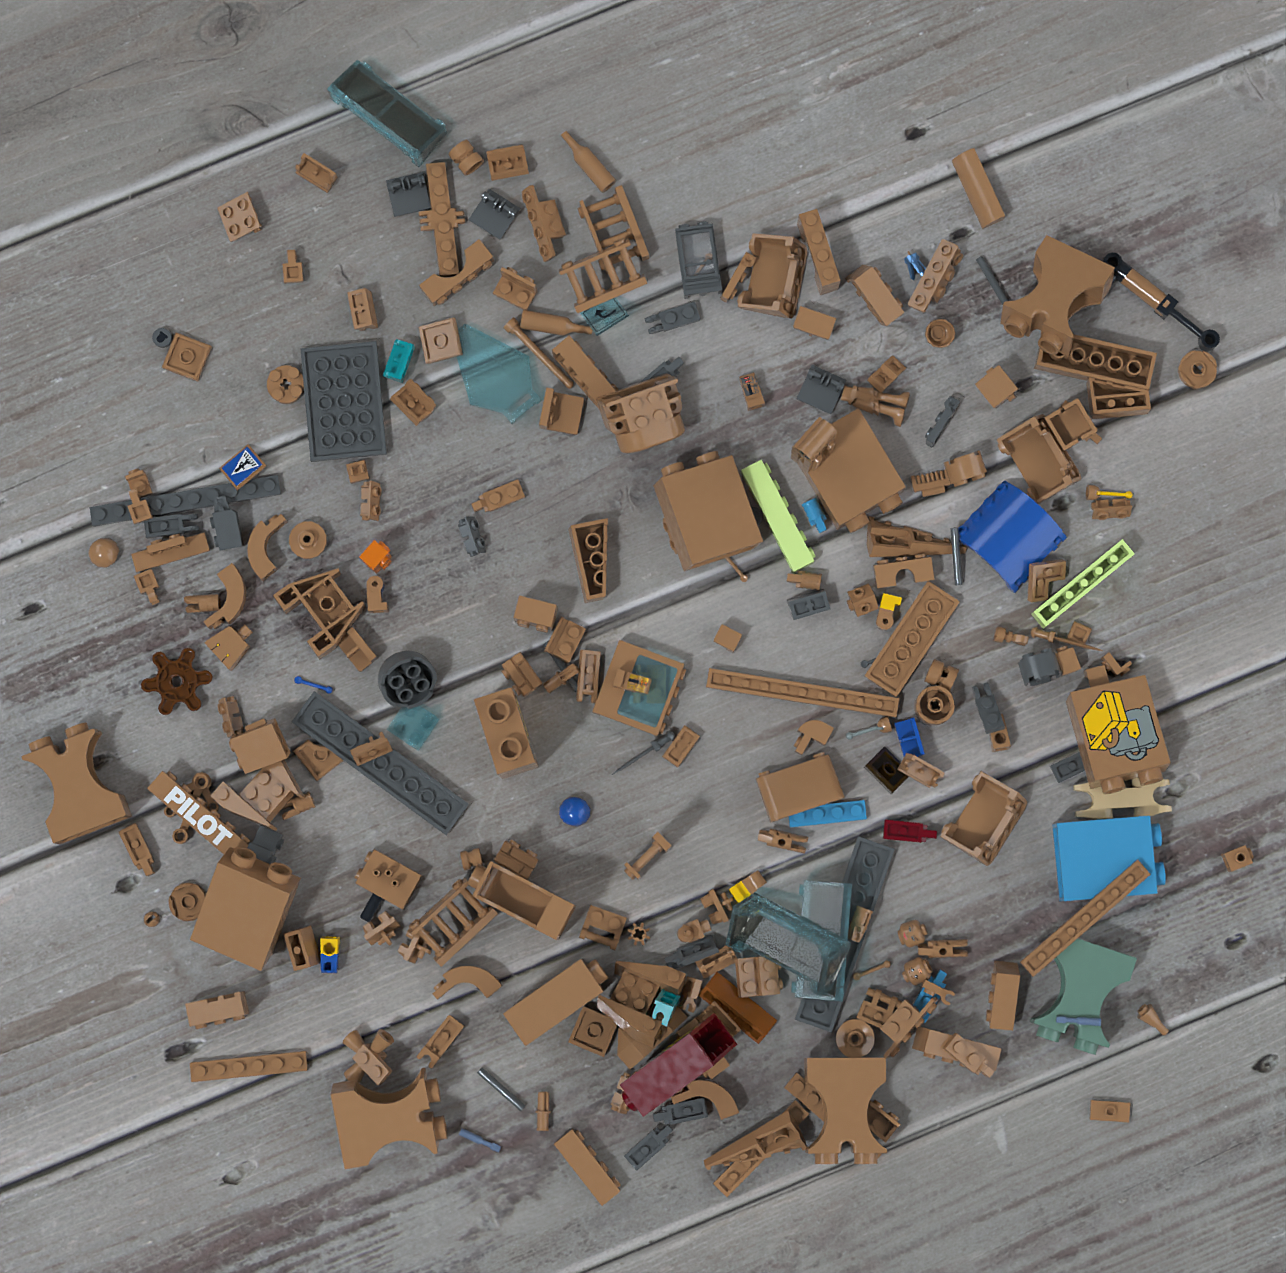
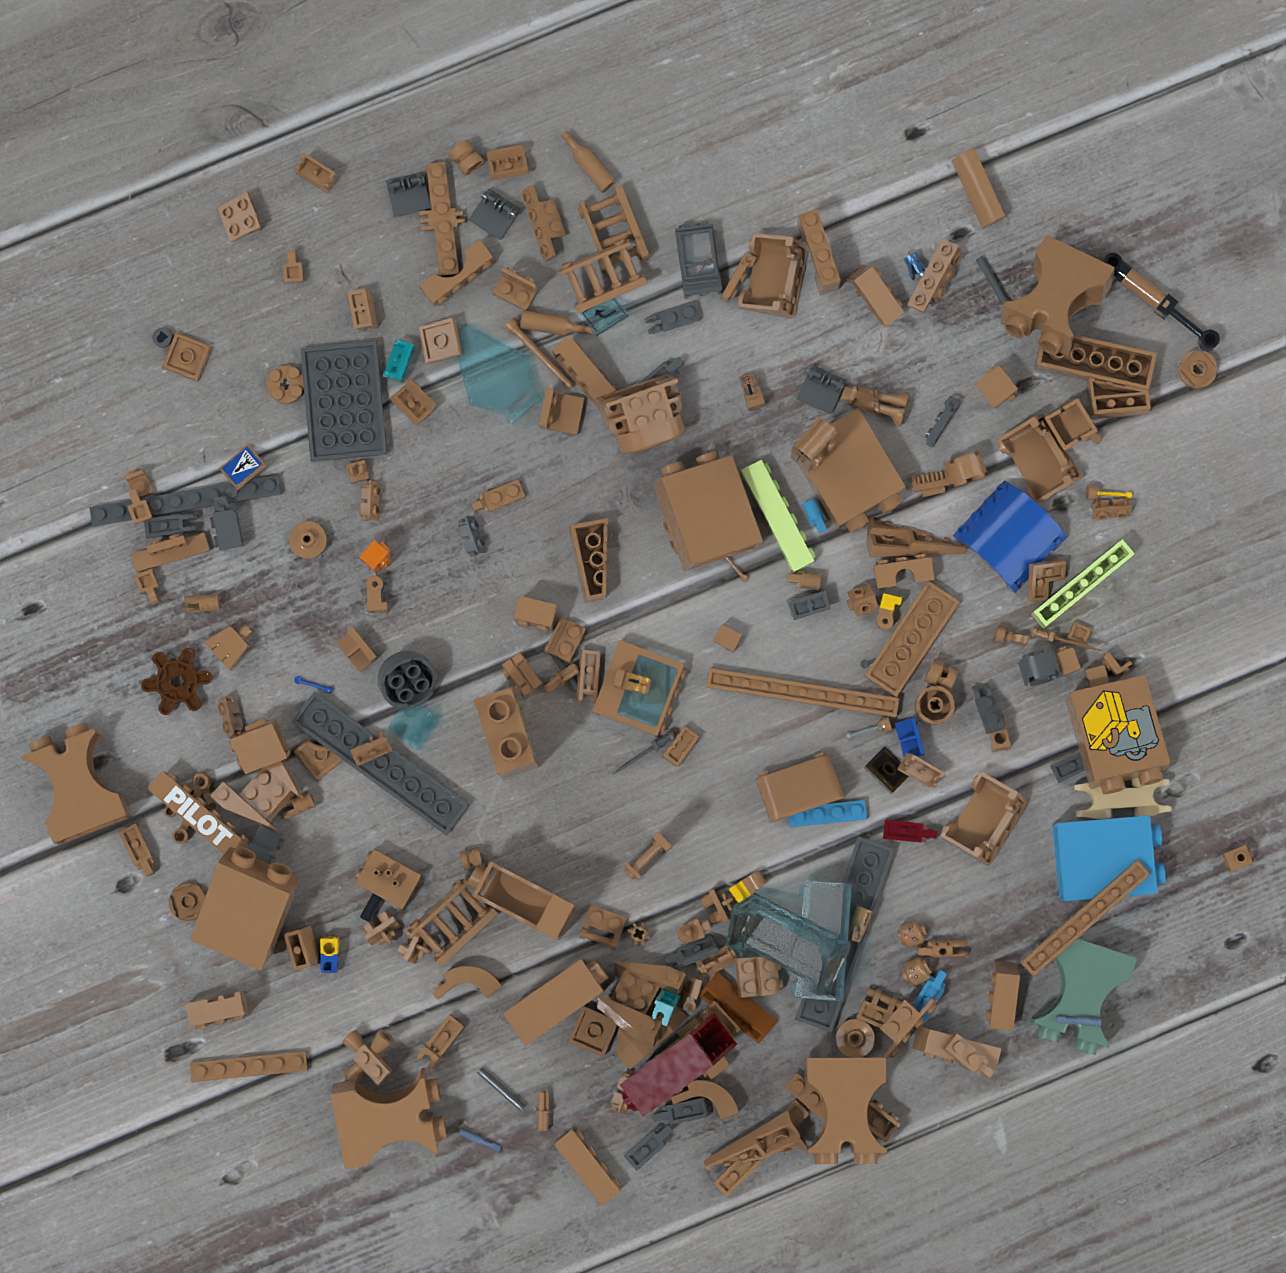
medium nougat hair [89,538,119,568] -> none
medium nougat hinge [144,912,160,927] -> none
medium nougat arch [203,563,246,629] -> none
medium nougat arch [247,514,288,582] -> none
medium nougat wedge [273,569,365,660] -> none
windscreen [327,60,447,168] -> none
medium nougat brick [494,840,539,880] -> none
blue hair [559,797,590,827] -> none
medium nougat hinge [758,829,809,853] -> none
medium nougat panel [793,306,836,340] -> none
medium nougat brick [794,720,834,755] -> none
medium nougat hinge [853,960,891,980] -> none
medium nougat slope [867,355,906,393] -> none
medium nougat plate [921,979,955,1005] -> none
medium nougat hair [925,319,955,348] -> none
dark grey bar [950,527,963,585] -> none
medium nougat plate [1089,1100,1130,1122] -> none
medium nougat cone [1137,1004,1169,1036] -> none

